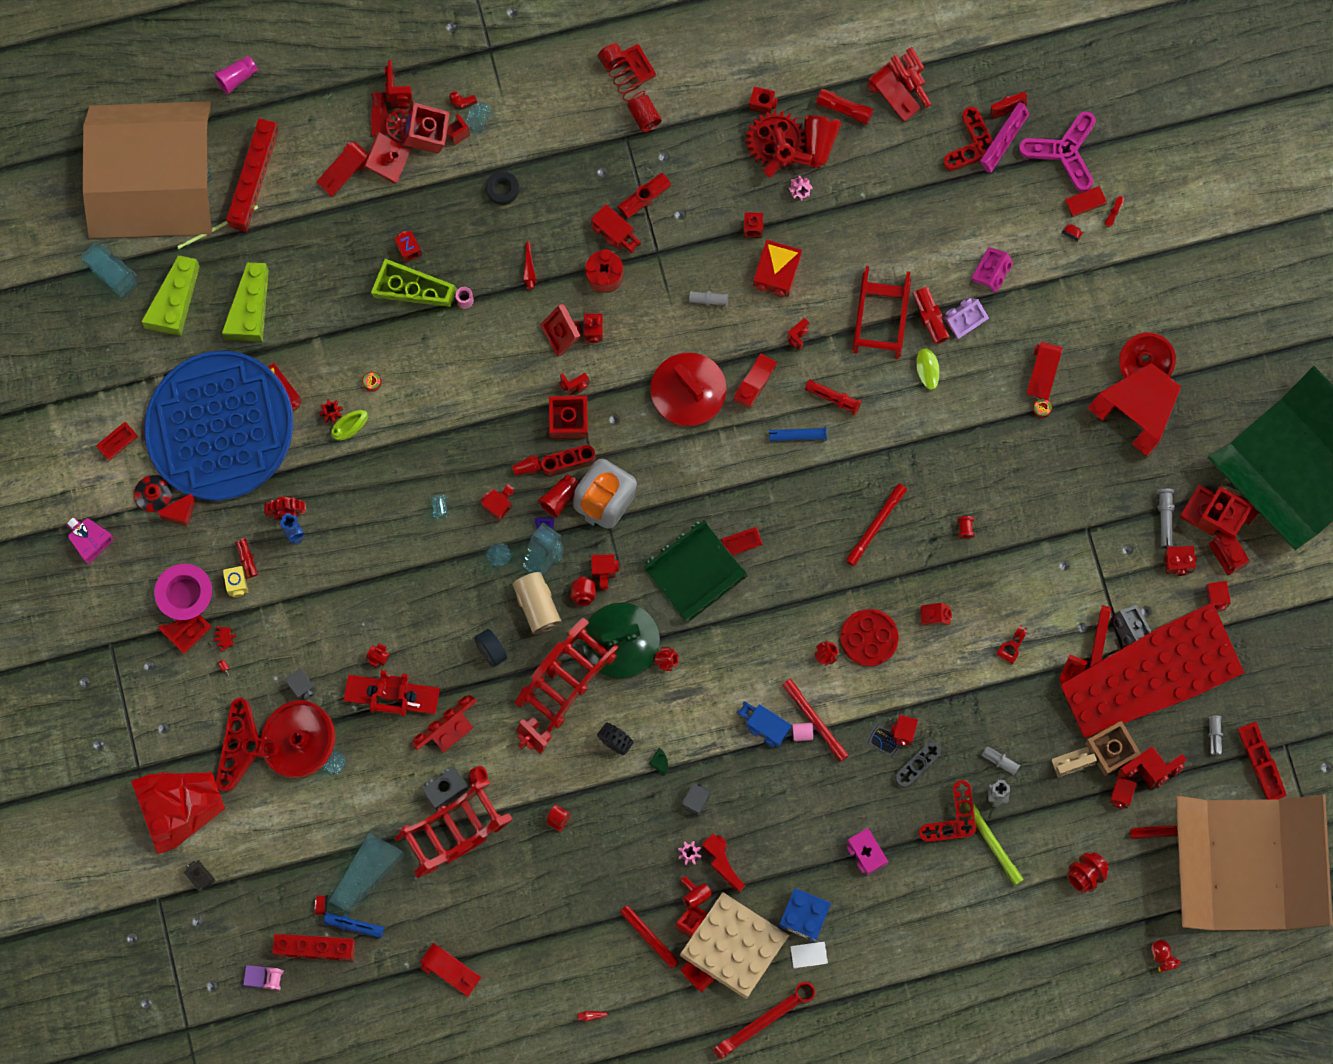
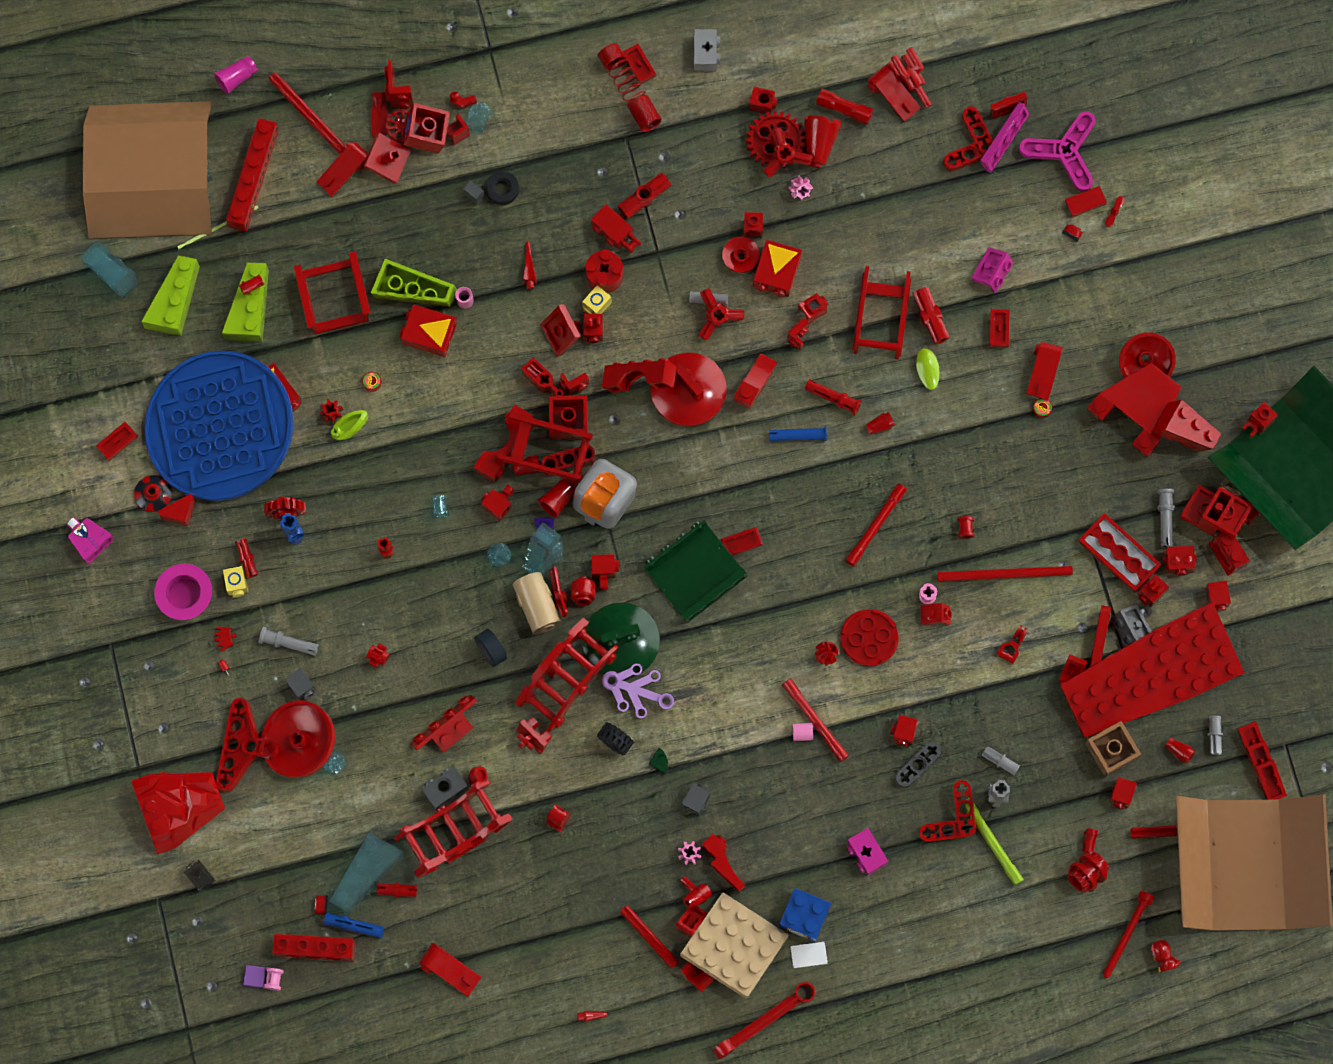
red wing [158,614,212,655] -> none
red piece [344,670,440,717] -> none
red brick [394,231,422,263] -> none
red gear [655,647,679,671] -> none
blue brick [736,701,792,748] -> none
sticker [865,723,901,757] -> none
lavender bracket [943,298,989,339] -> none
tan bracket [1052,747,1097,778] -> none
red bracket [1116,746,1187,789] -> none
none -> red pin [239,274,265,295]
none -> light grey pin [259,627,319,656]
none -> red axle [269,72,345,155]
none -> red piece [293,251,371,335]
none -> red pin [377,537,393,559]
none -> red pin [377,882,418,898]
none -> red brick [399,304,457,357]
none -> dark grey piece [463,181,484,205]
none -> red arch [474,404,534,483]
none -> red piece [494,413,593,482]
none -> red piece [521,357,564,396]
none -> red piece [549,566,568,618]
none -> light yellow brick [582,286,612,314]
none -> red arch [602,358,677,393]
none -> lavender plant [602,663,674,718]
none -> light grey brick [694,29,720,71]
none -> red bush [699,288,744,340]
none -> red dish [722,237,760,273]
none -> red window [798,293,828,324]
none -> red cone [866,412,895,435]
none -> bright pink bush [919,583,937,604]
none -> red piece [937,566,1073,582]
none -> red plate [989,309,1010,348]
none -> red piece [1078,513,1162,593]
none -> red pin [1082,828,1099,853]
none -> red piece [1103,890,1155,978]
none -> red brick [1137,574,1169,607]
none -> wedge [1152,400,1221,452]
none -> red cone [1165,737,1195,764]
none -> red brick [1242,402,1278,438]

